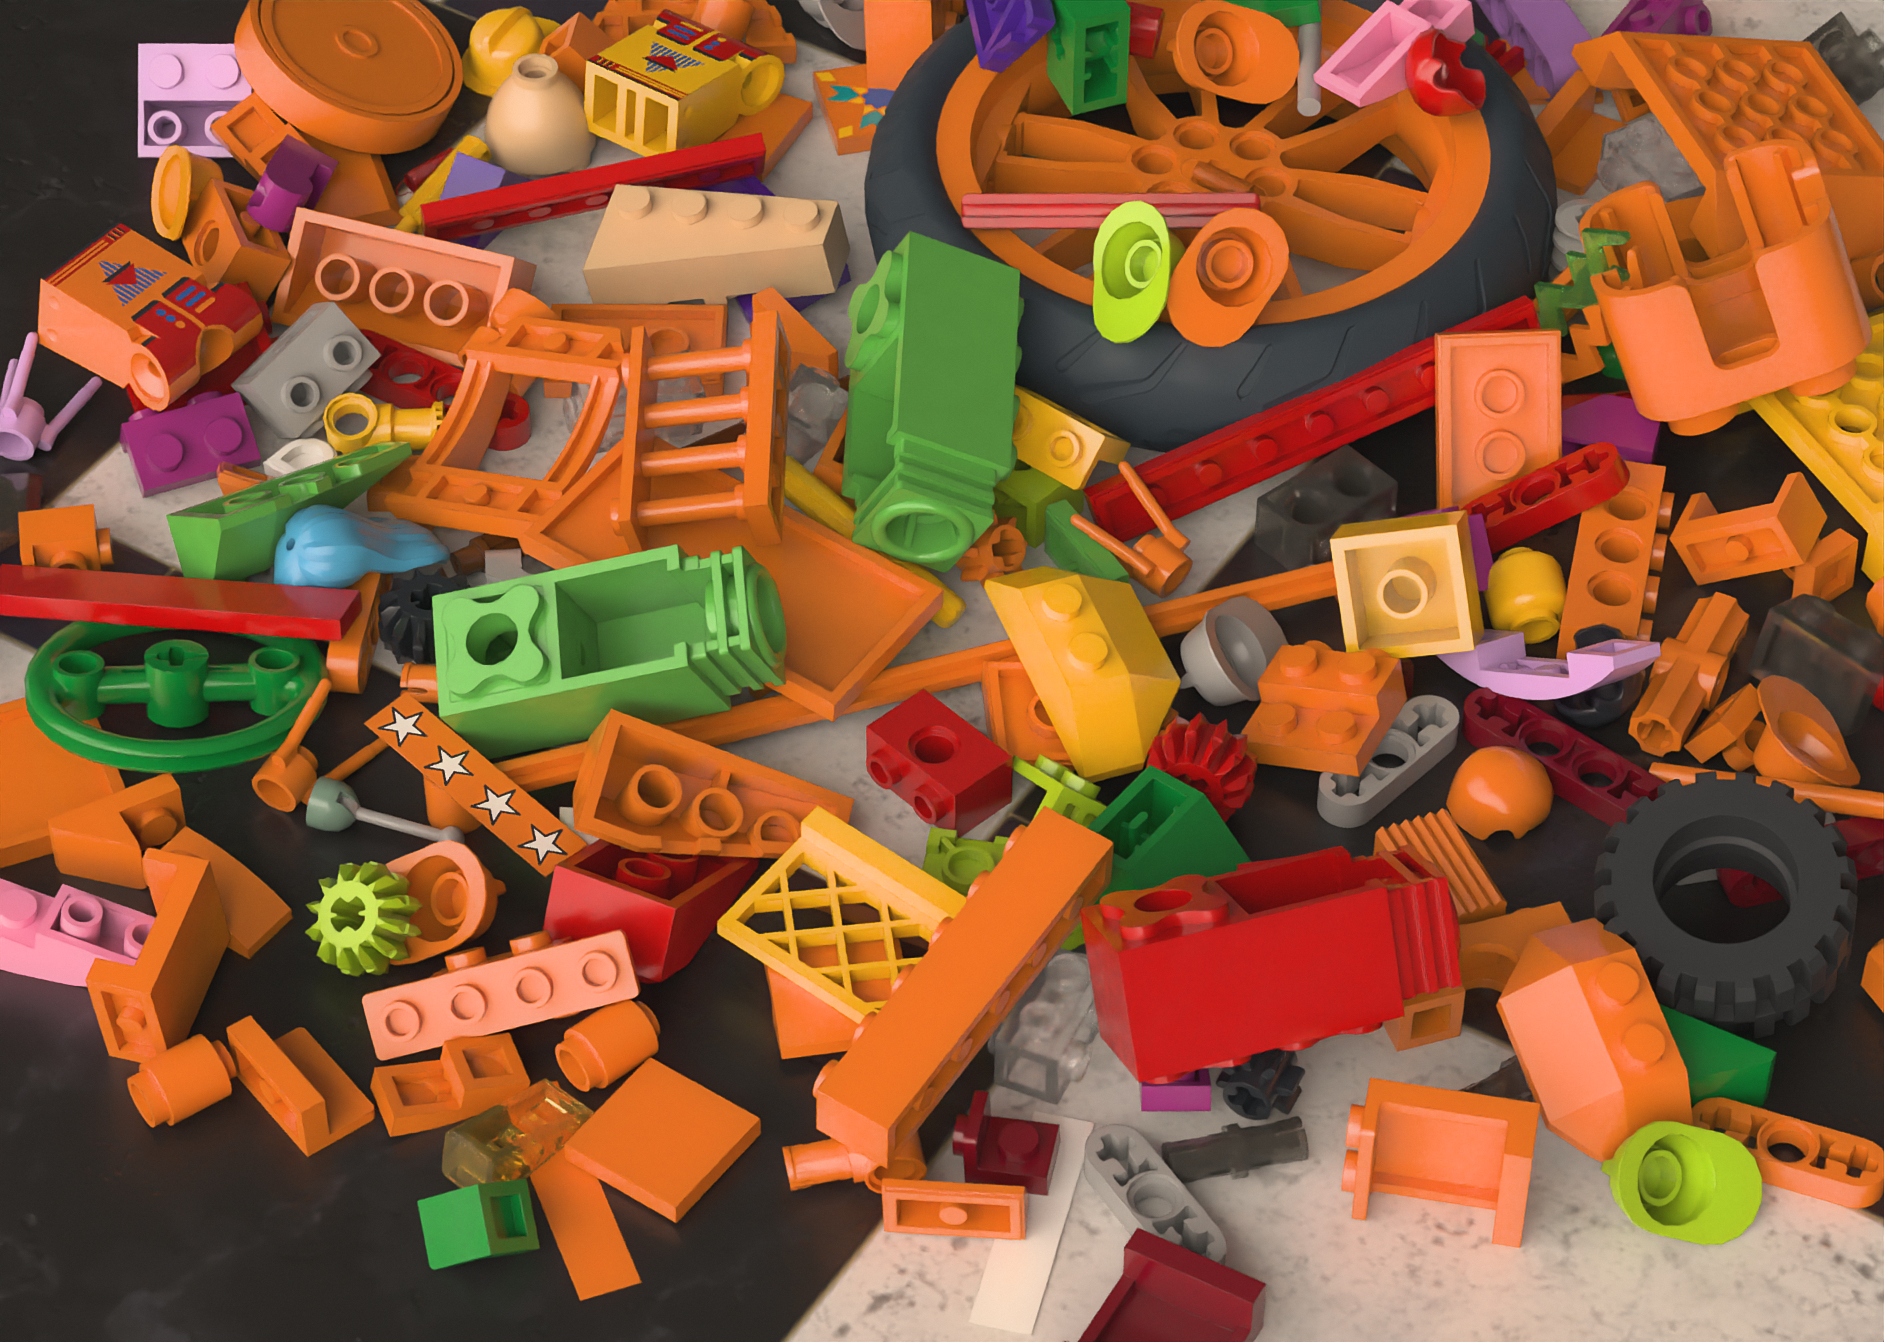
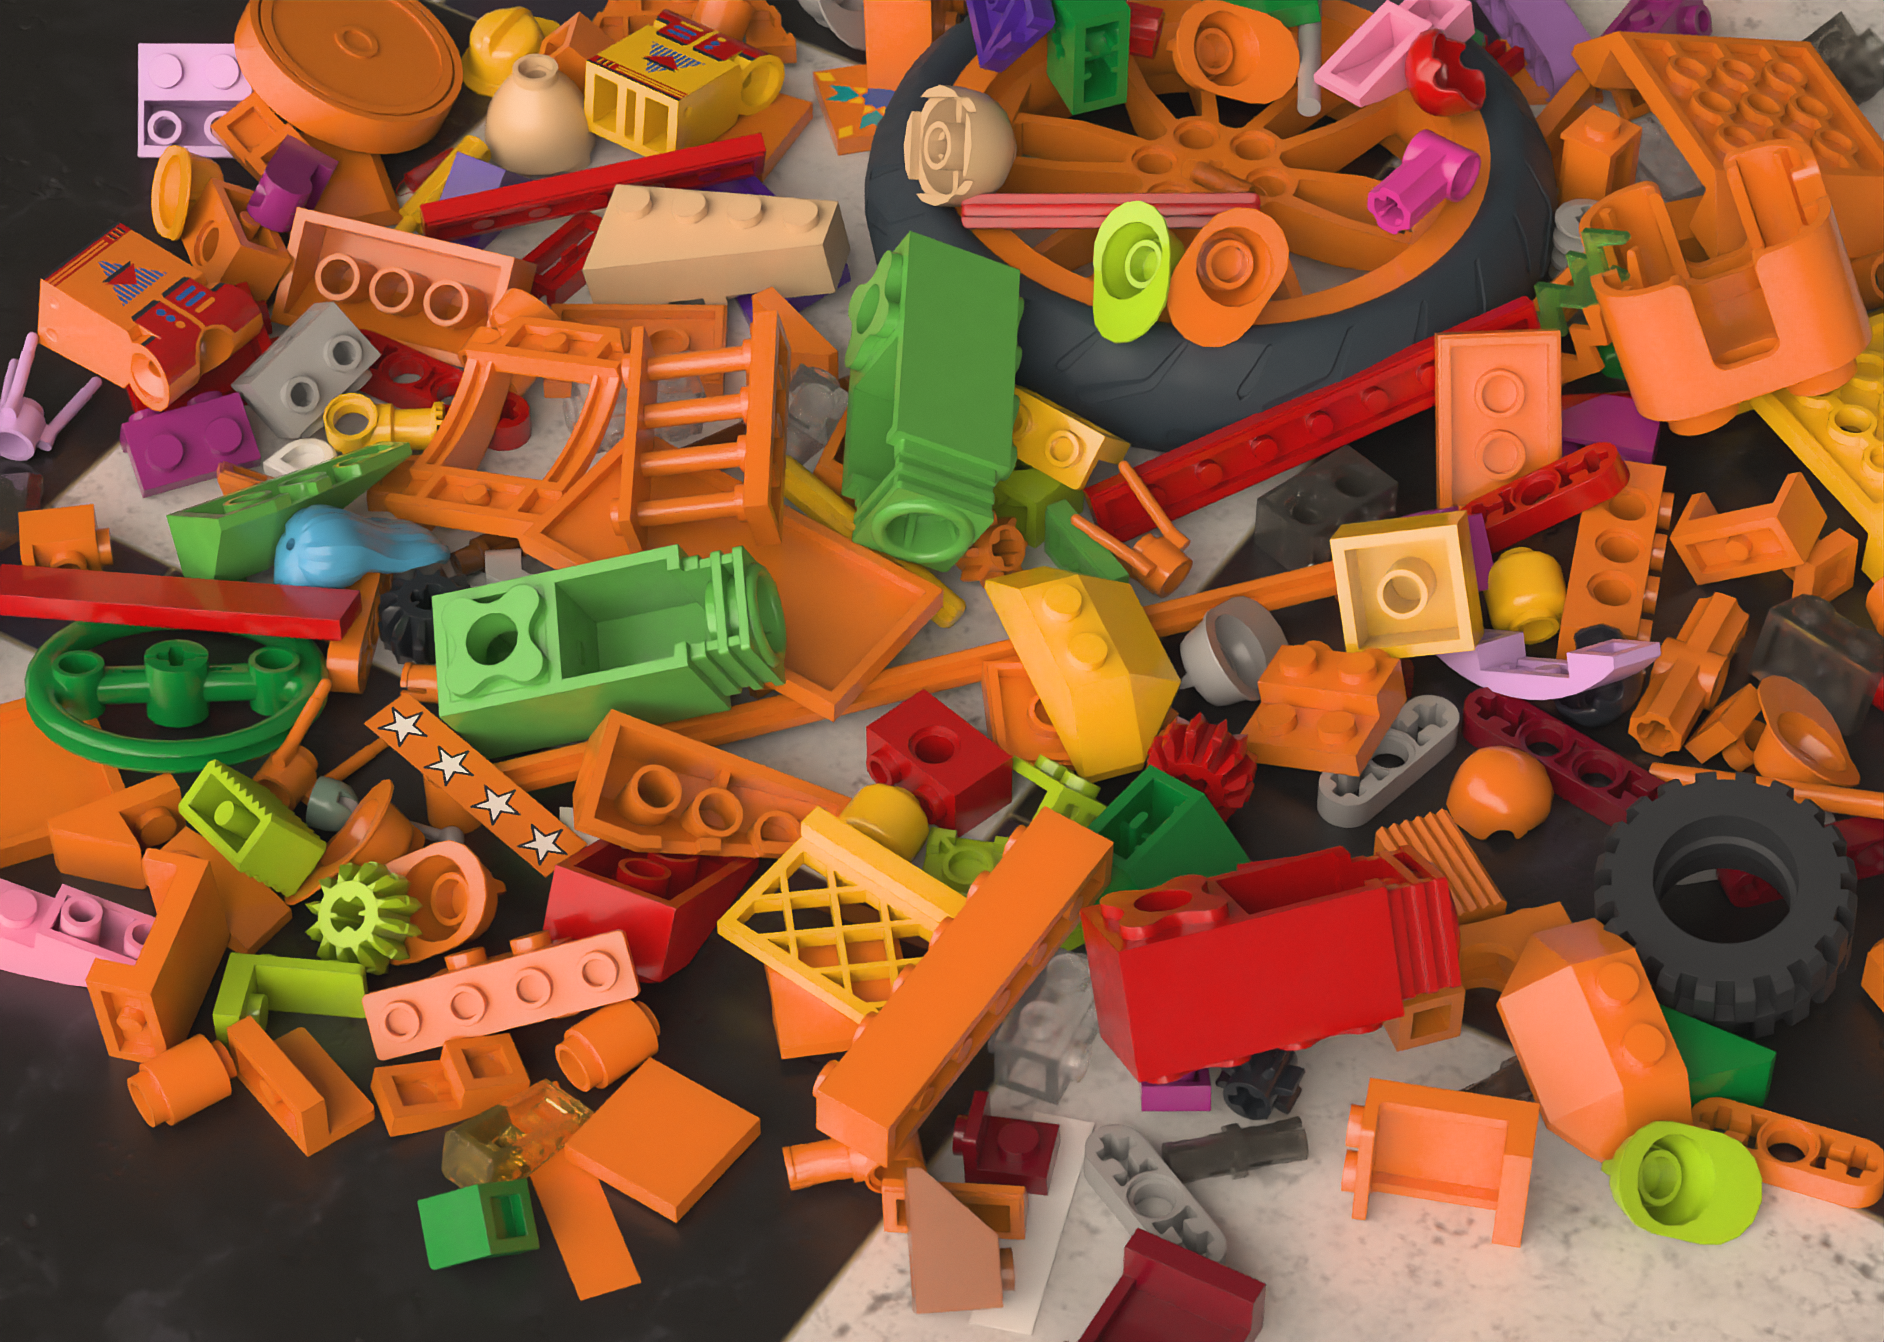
none -> lime brick [178,759,326,897]
none -> lime bracket [212,952,368,1055]
none -> orange piece [284,779,425,905]
none -> red tile [521,212,603,307]
none -> yellow head [838,783,930,863]
none -> slope [903,1167,1015,1314]
none -> tan cylinder [904,85,1017,207]
none -> dark pink piece [1367,129,1481,235]
none -> orange window [1557,105,1643,208]

